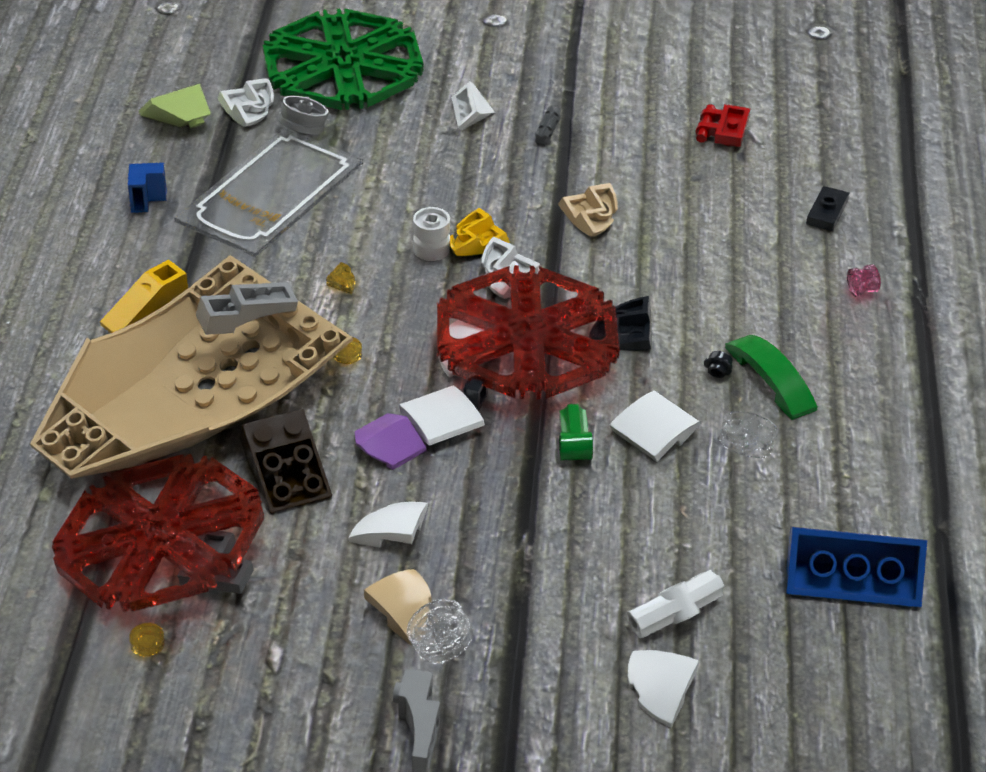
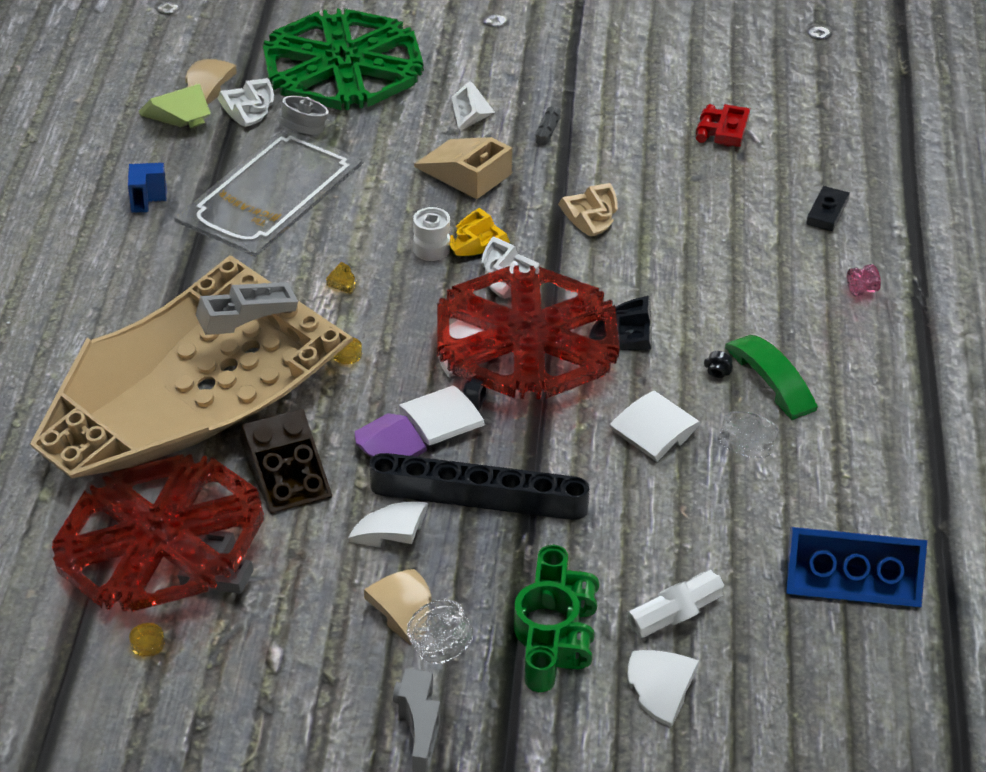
yellow slope [100,259,188,333] -> none
green piece [559,404,593,461] -> none
none -> tan brick [185,59,237,104]
none -> black beam [370,453,590,520]
none -> tan slope [414,137,512,199]
none -> green piece [514,544,600,692]

